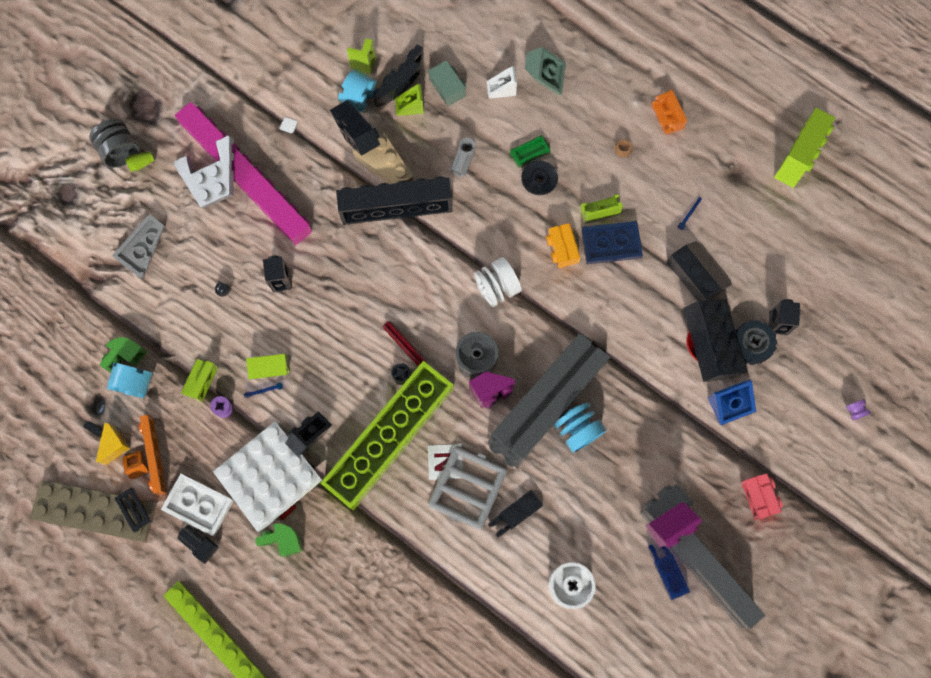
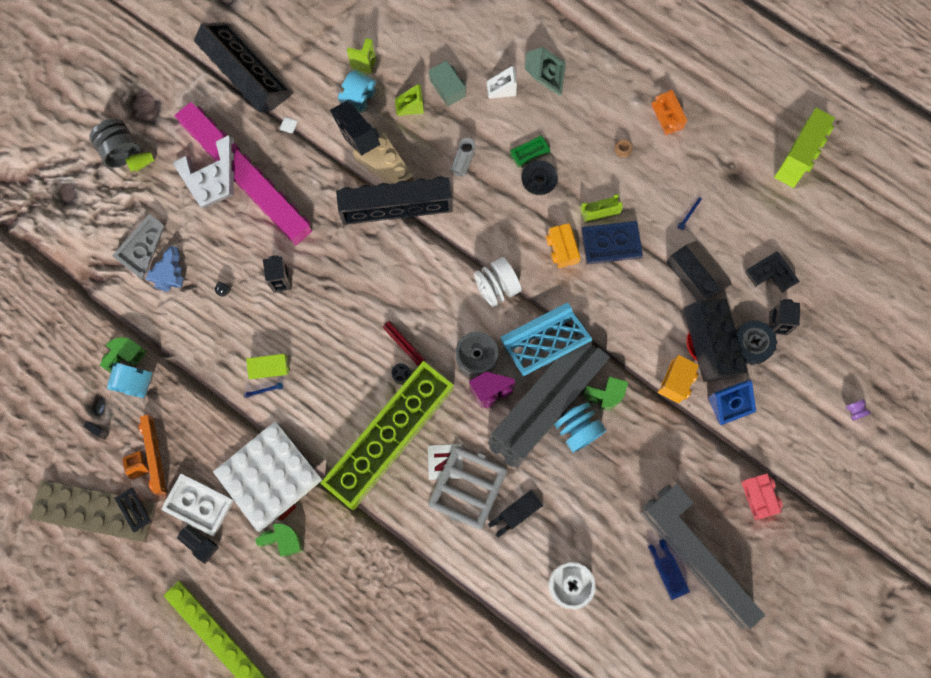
yellow slope [96,423,130,465] -> none
lime panel [181,359,219,402] -> none
medium lavender wheel [210,396,233,418] -> none
black brick [285,411,332,457] -> none
black slope [373,44,424,107] -> none
magenta slope [645,502,702,548] -> none
none -> medium blue rock [145,246,184,291]
none -> black slope [194,22,293,112]
none -> medium azure fence [500,302,592,376]
none -> bright green brick [582,377,628,410]
none -> light orange brick [658,354,699,403]
none -> black plate [745,251,800,293]

